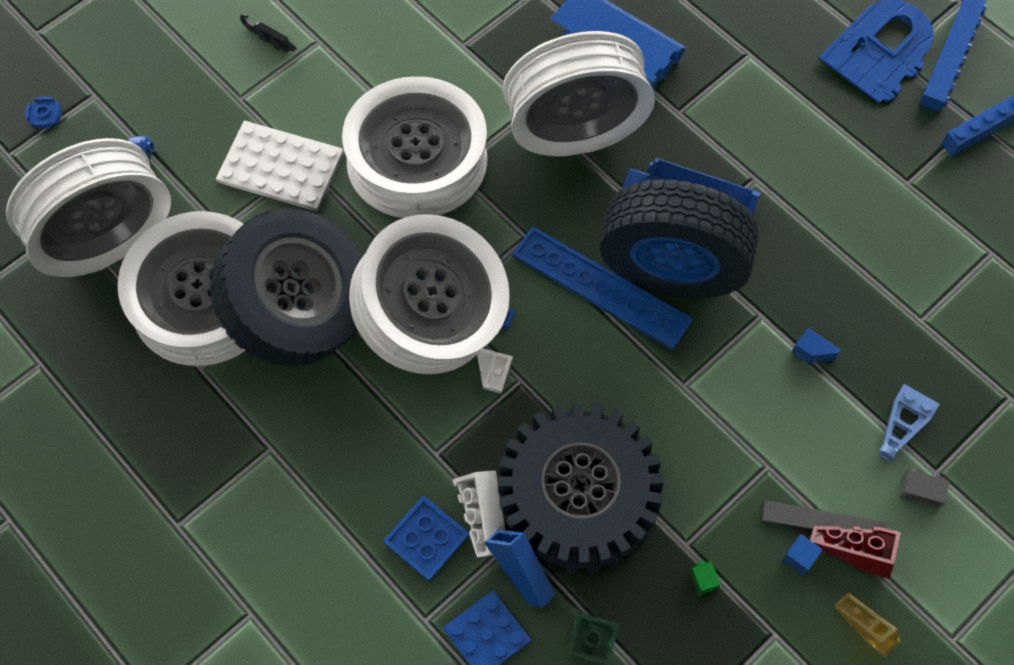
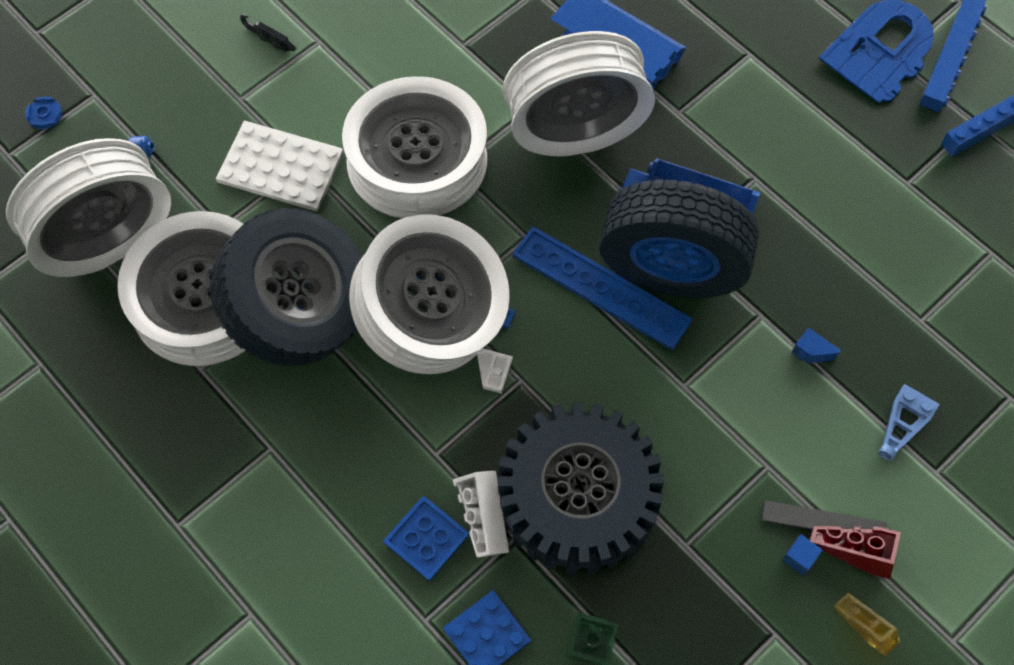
blue slope [484,530,556,607] -> none
green brick [690,561,721,596] -> none
dark grey brick [899,469,949,509] -> none

